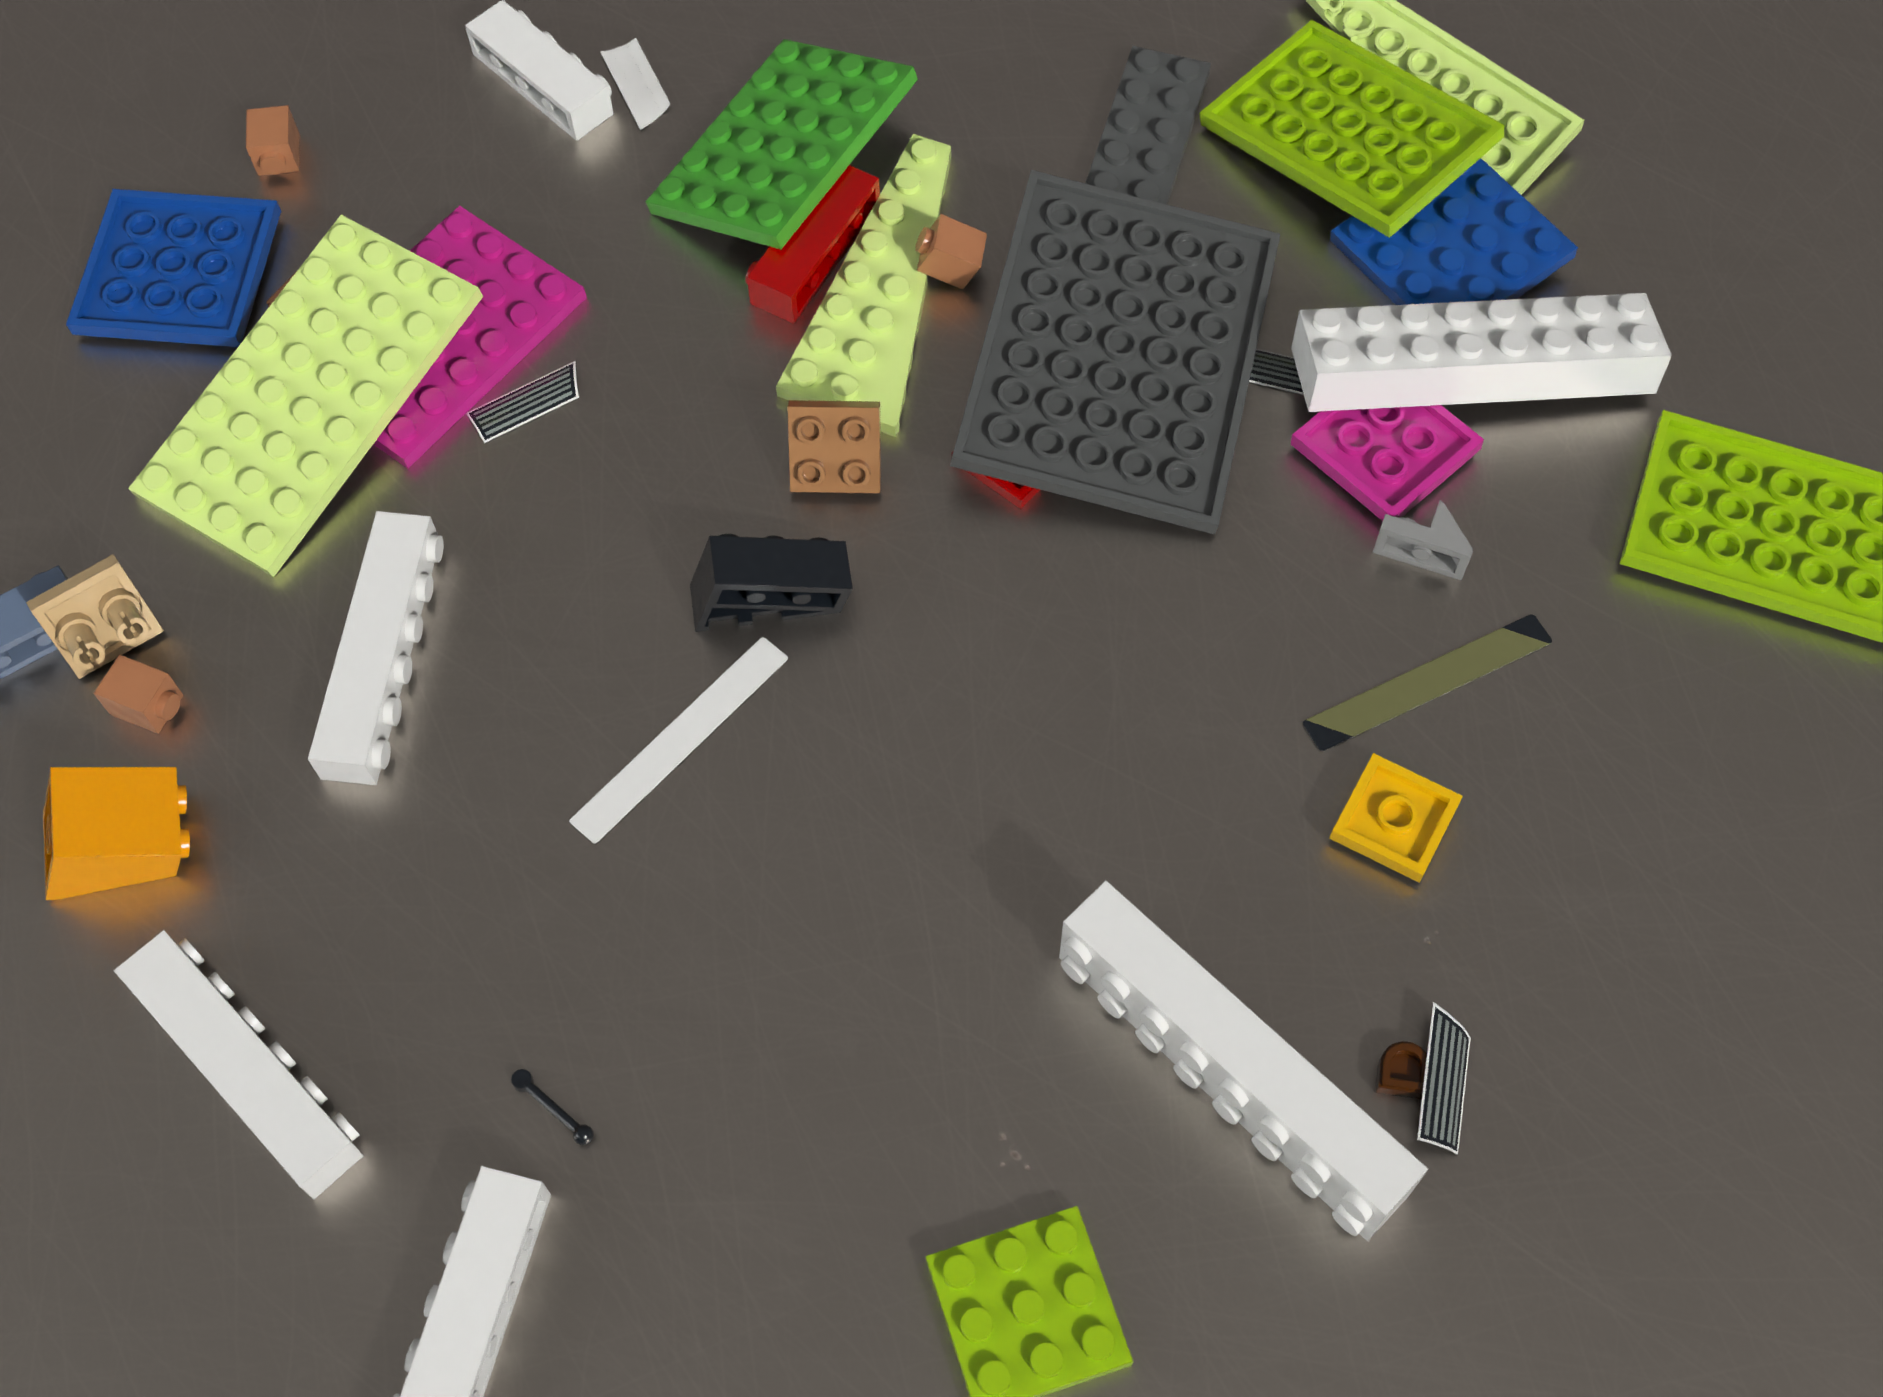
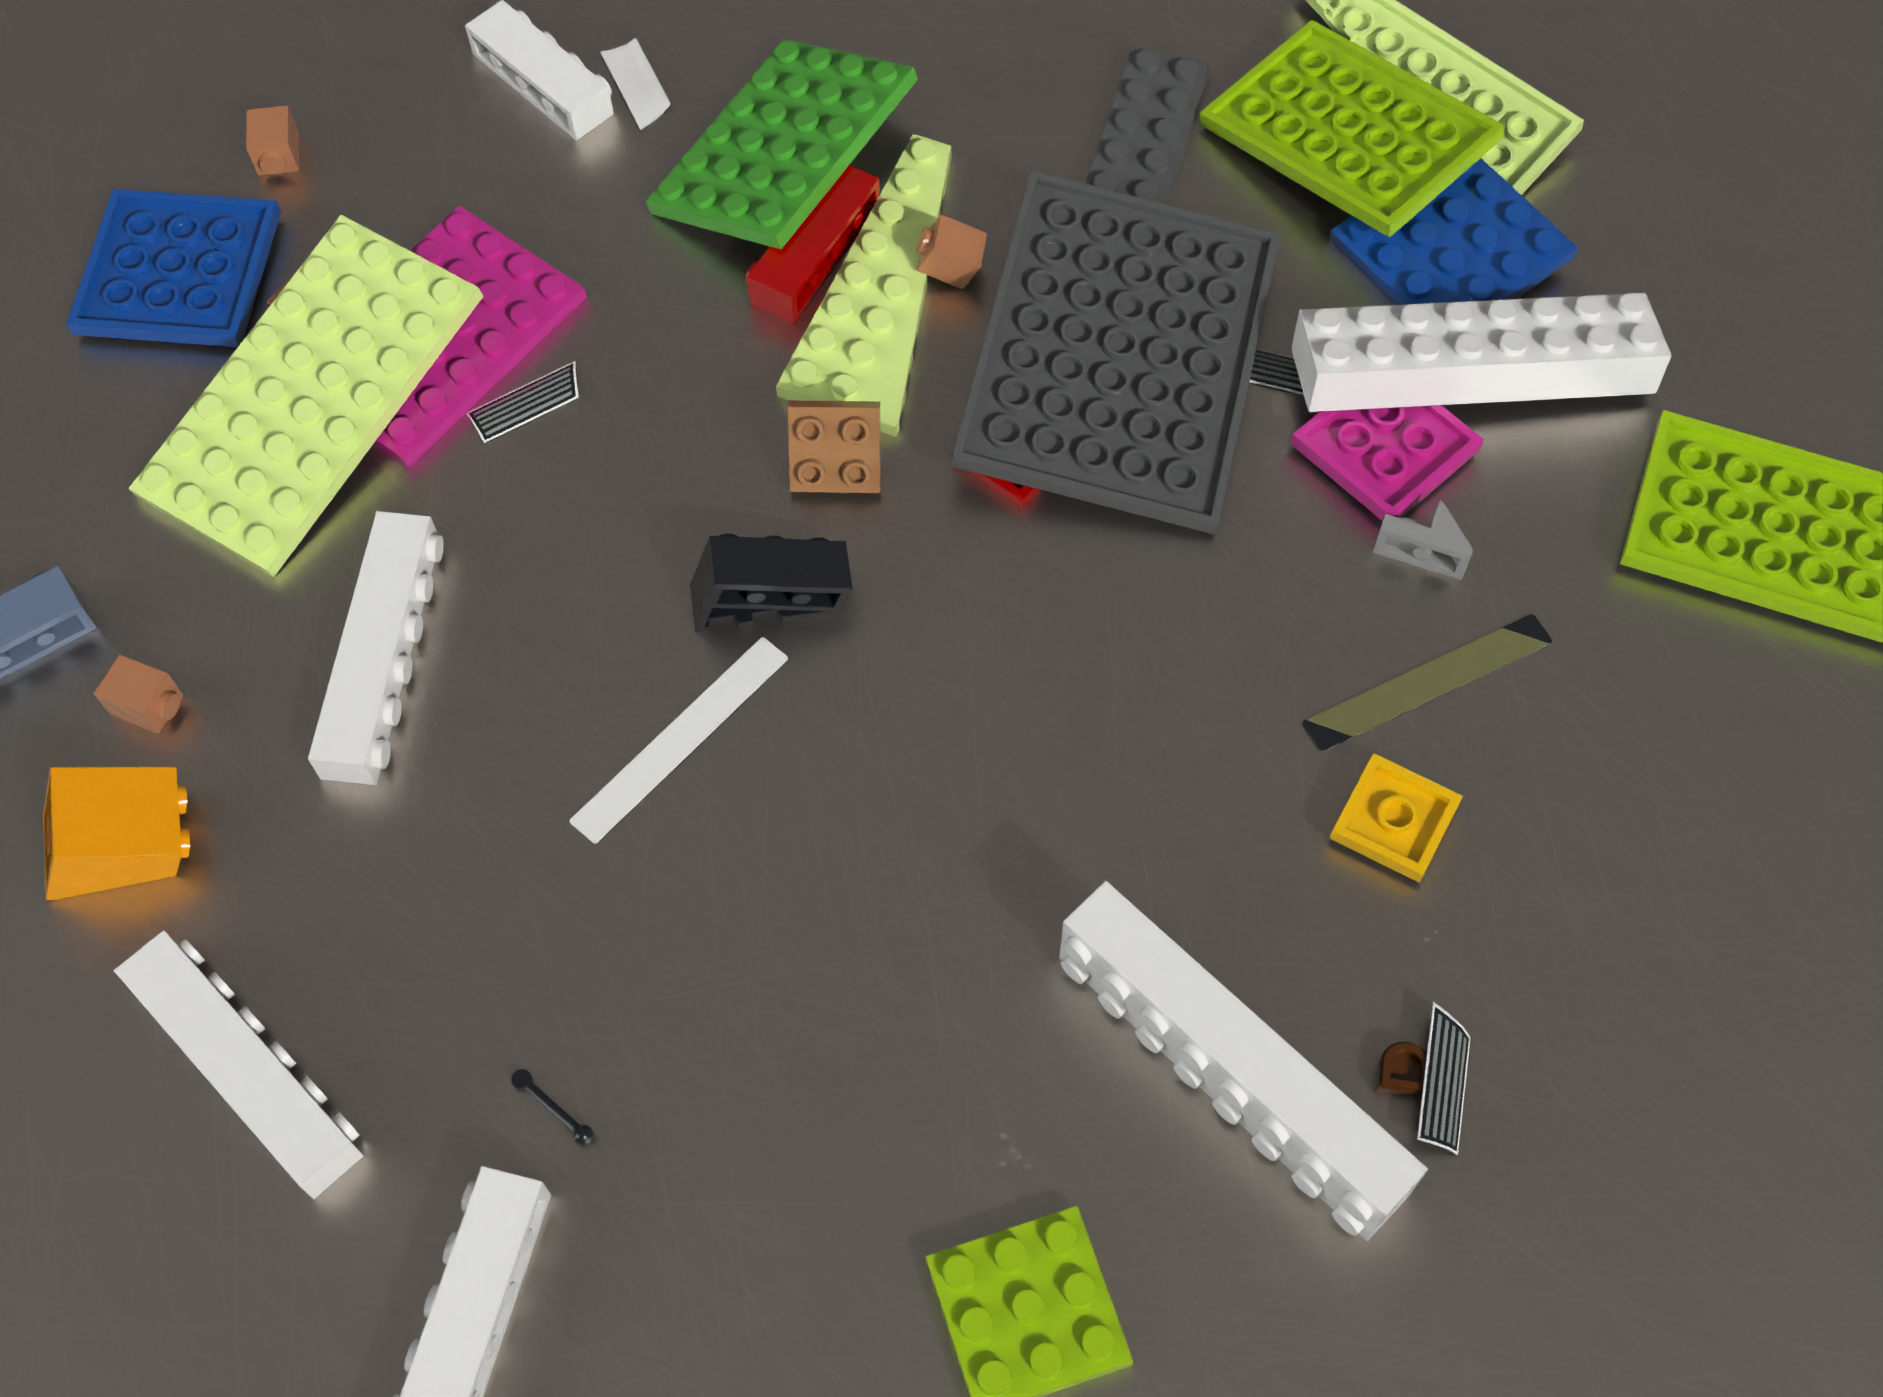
tan plate [26,554,164,679] -> none

